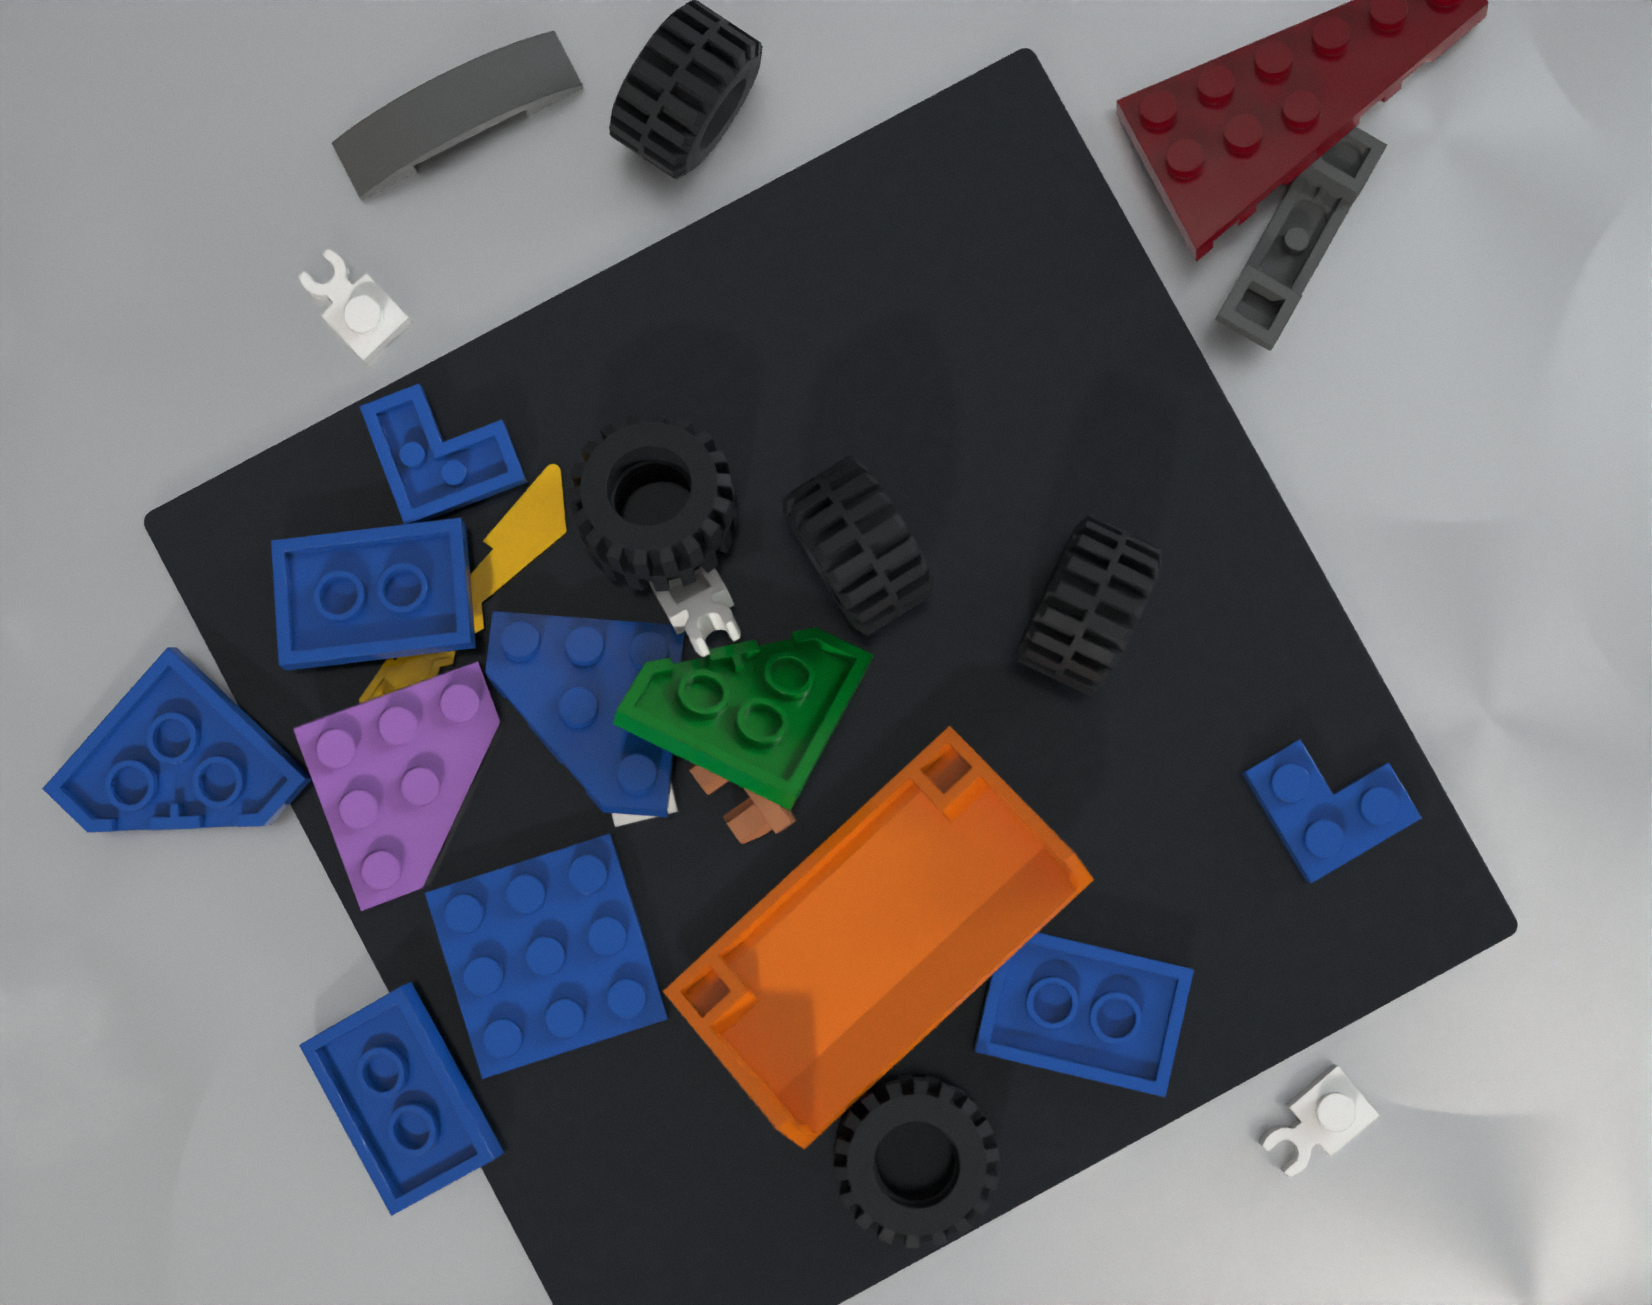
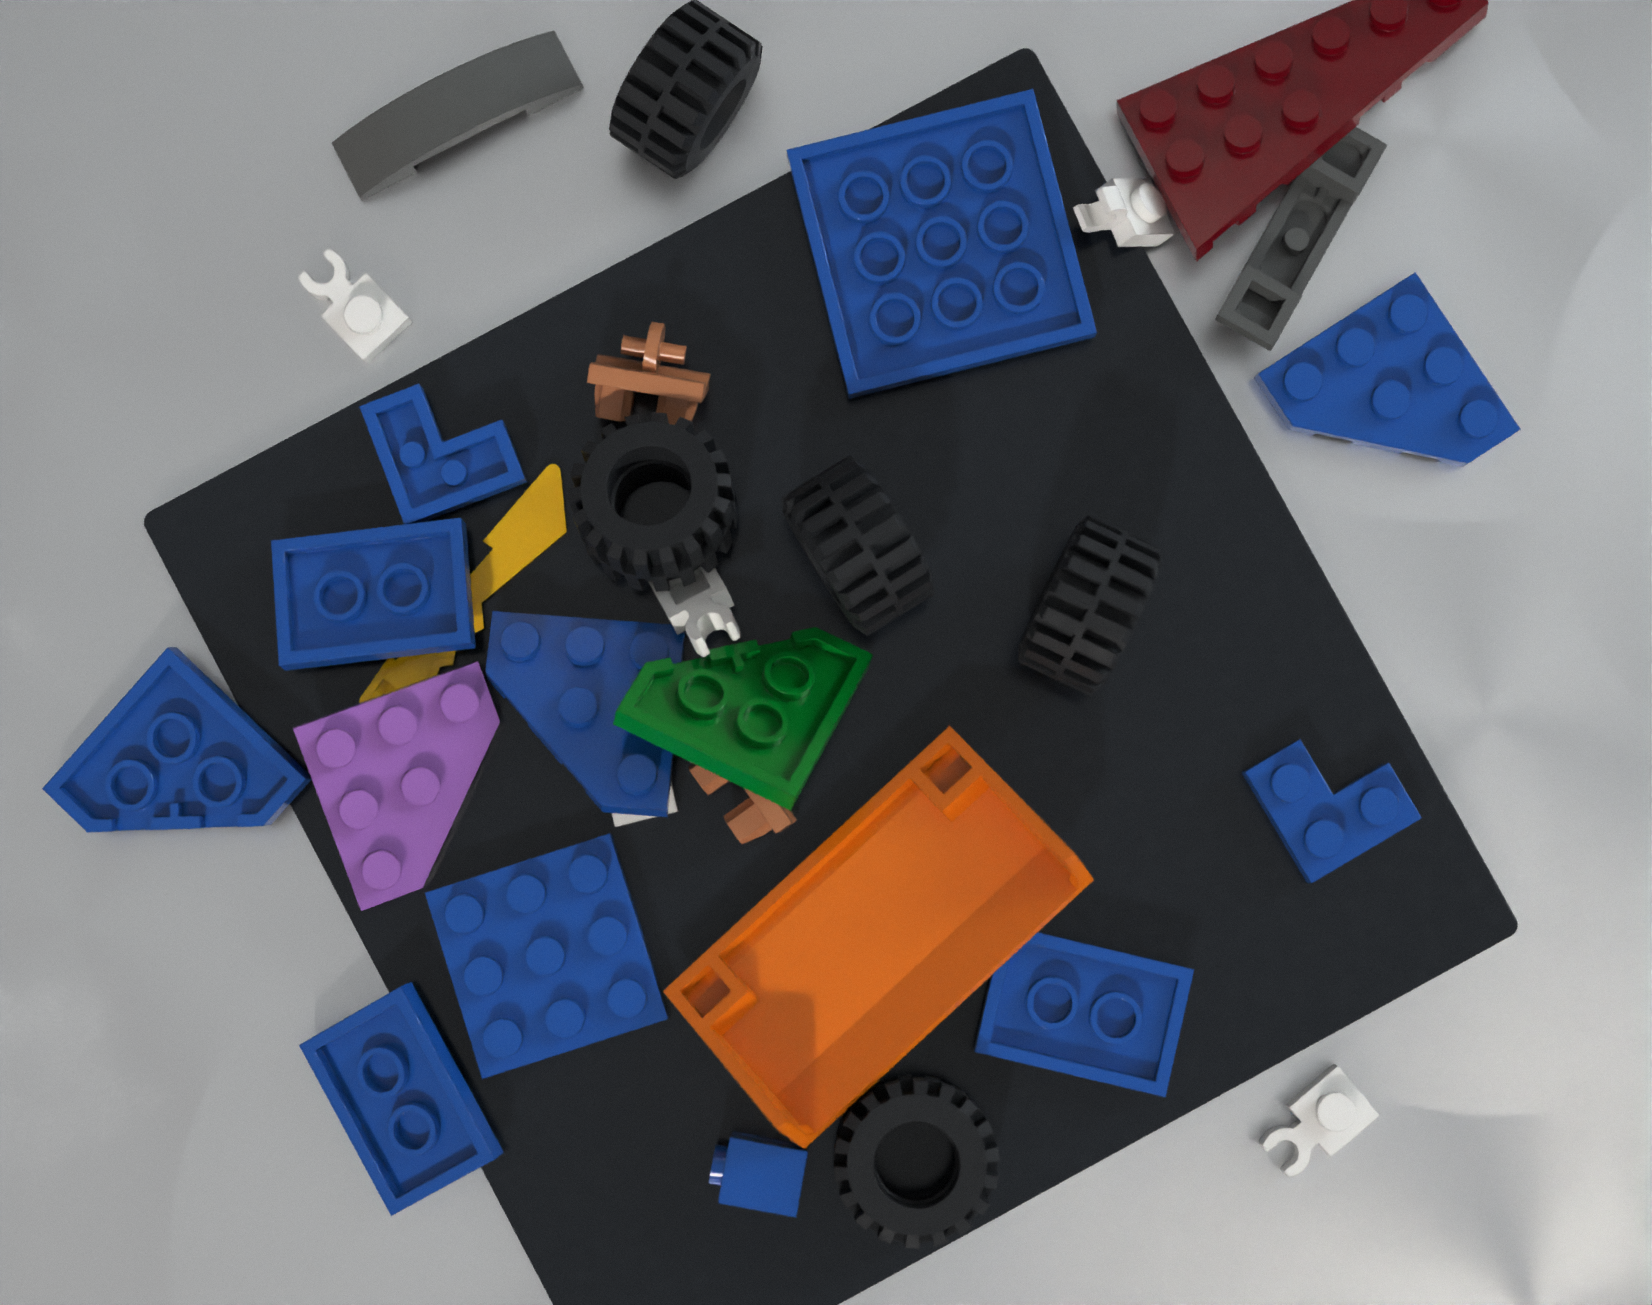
none -> nougat hips [587,322,711,425]
none -> blue brick [709,1131,808,1217]
none -> blue plate [786,89,1097,399]
none -> white plate [1073,178,1175,247]
none -> blue plate [1254,272,1521,467]

